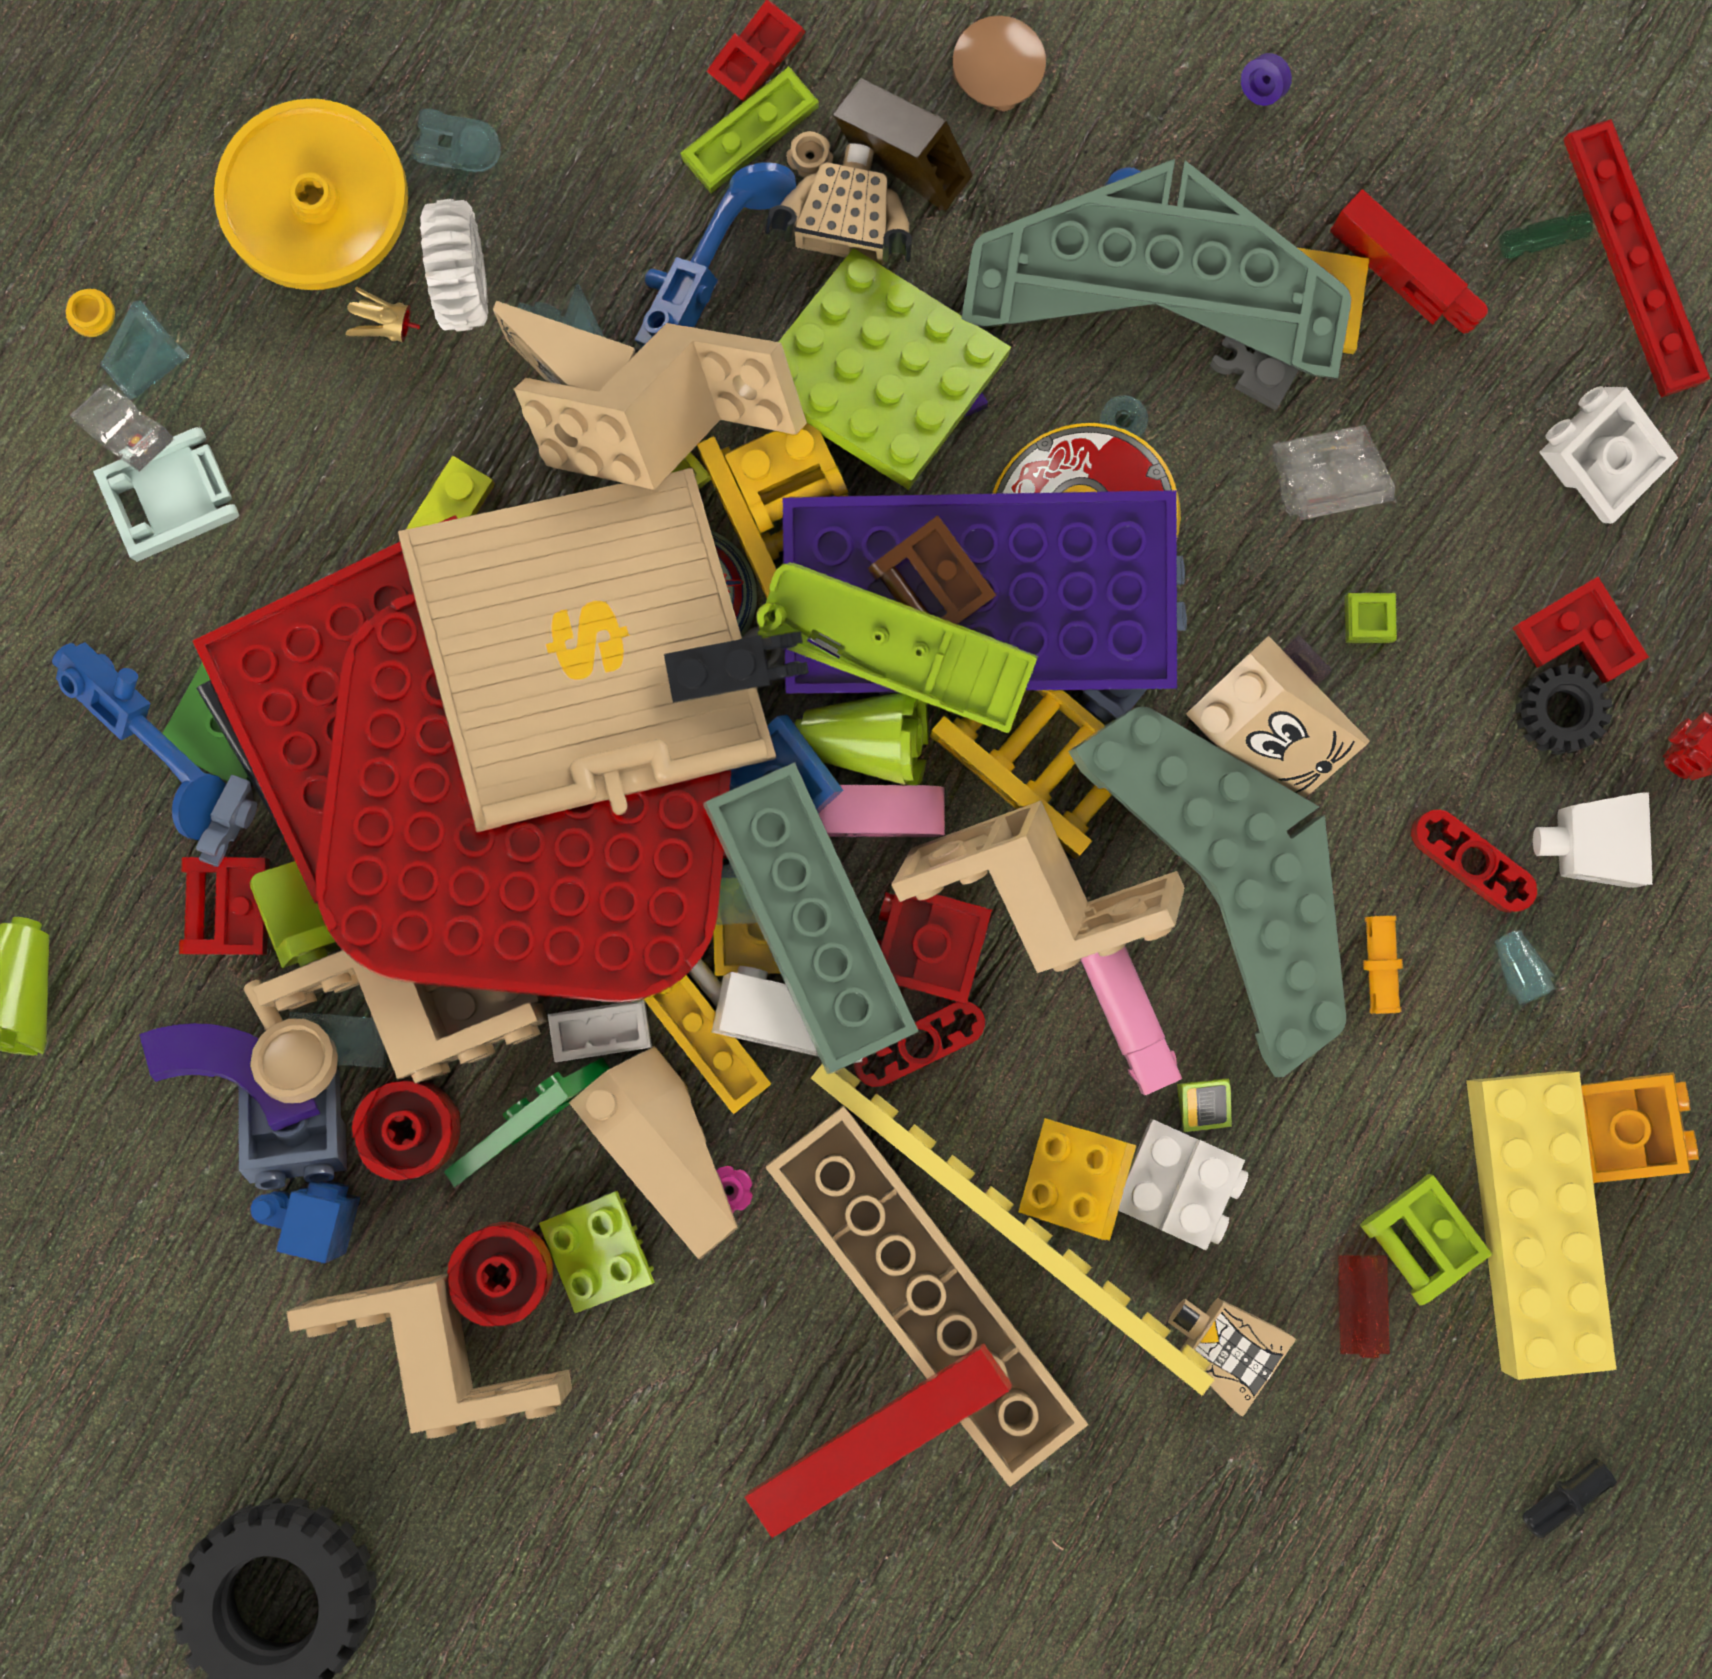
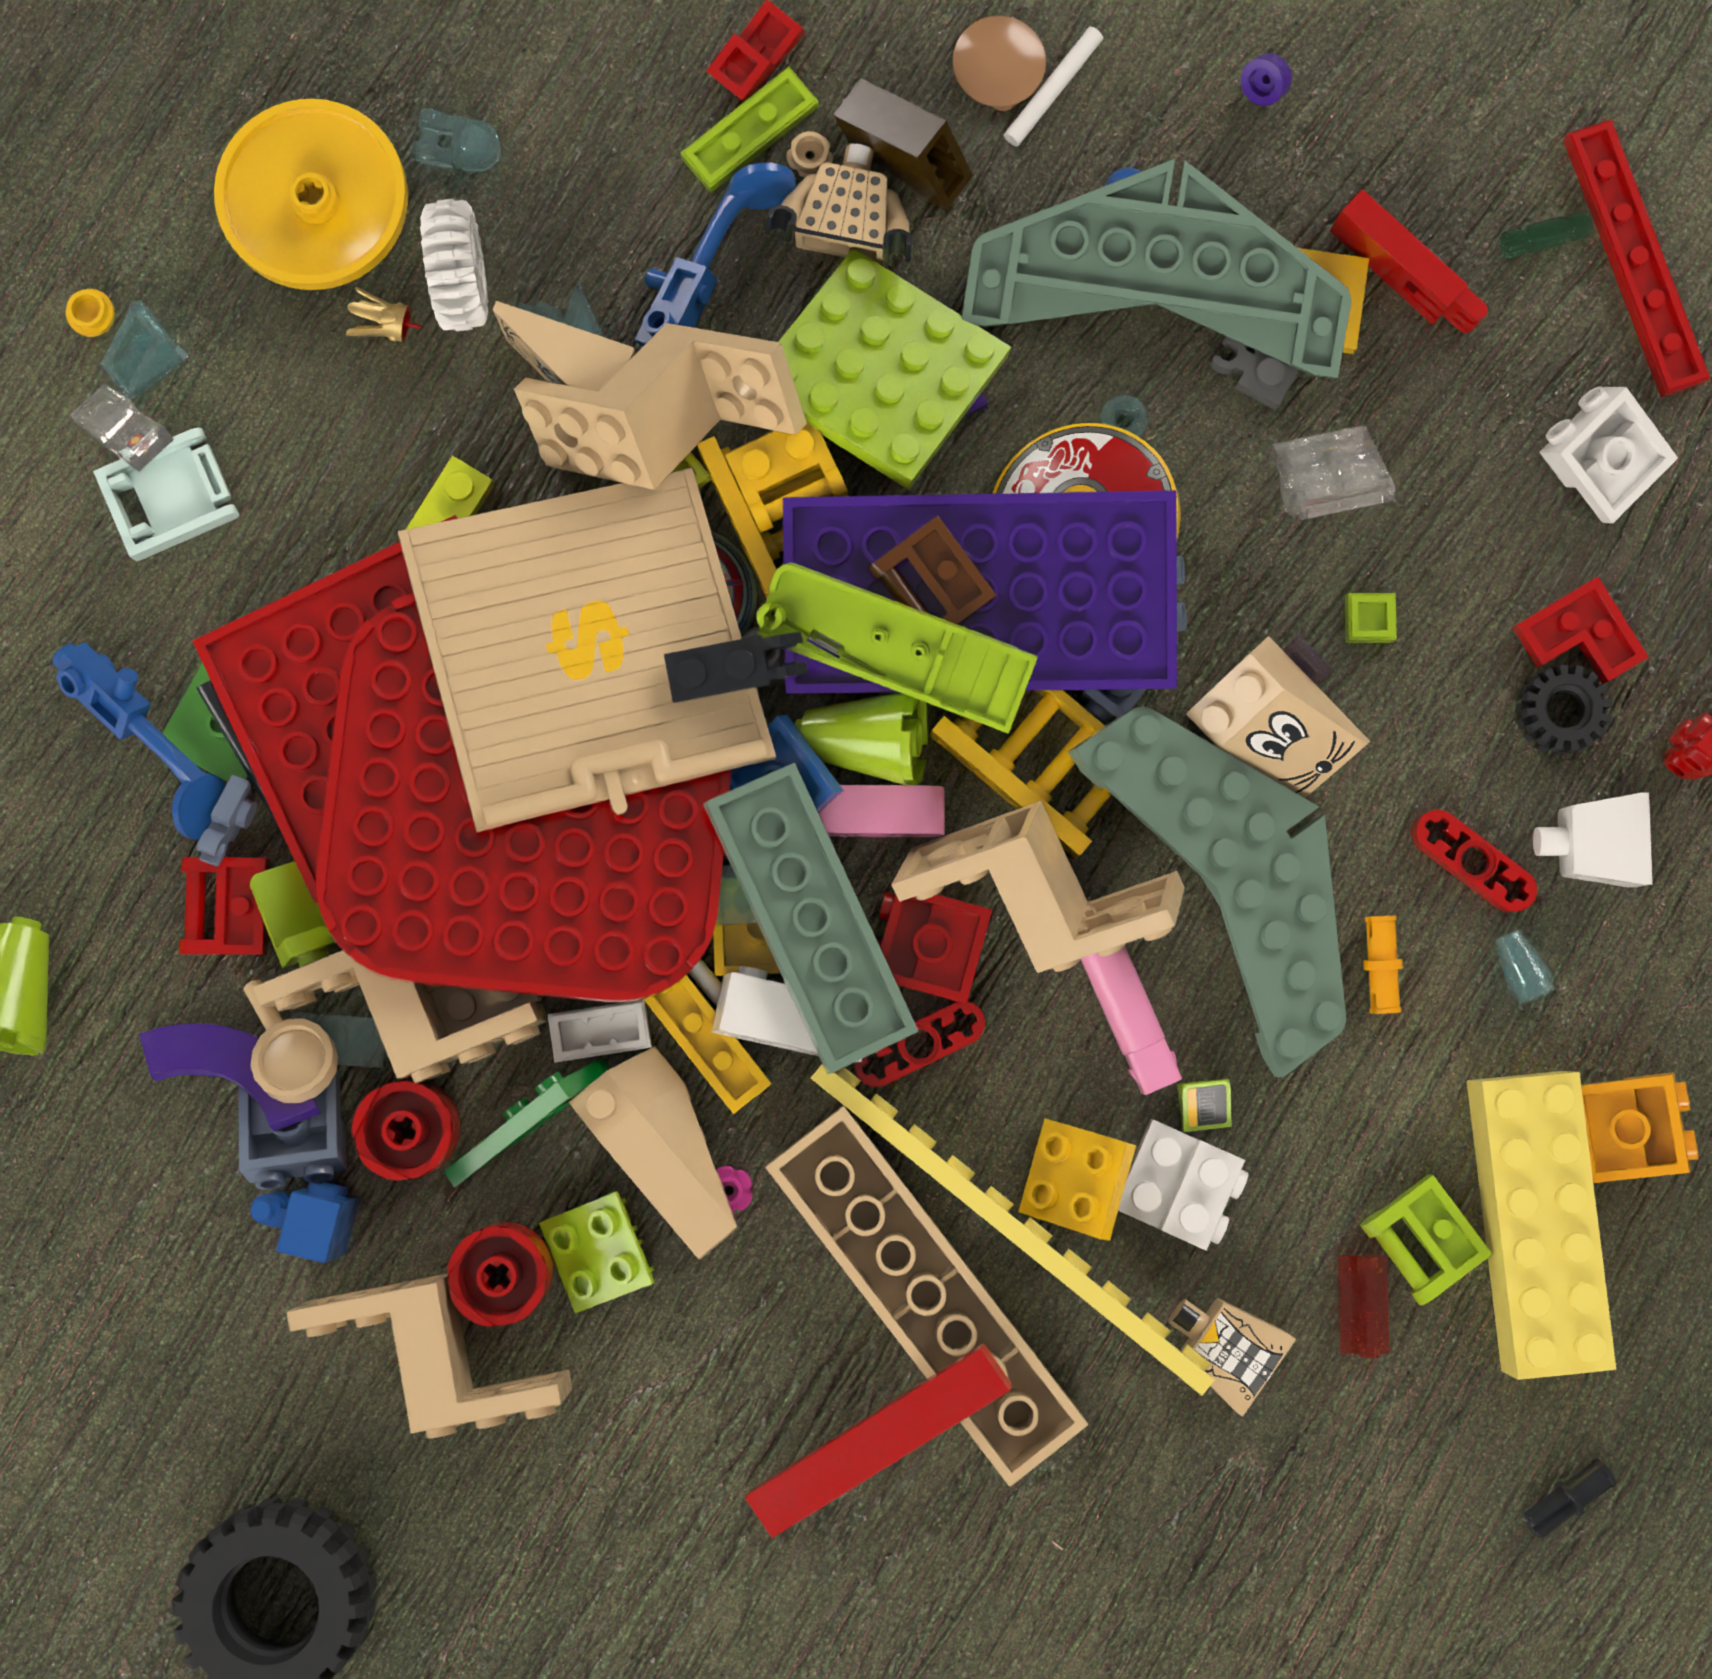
none -> white piece [1004,26,1103,147]

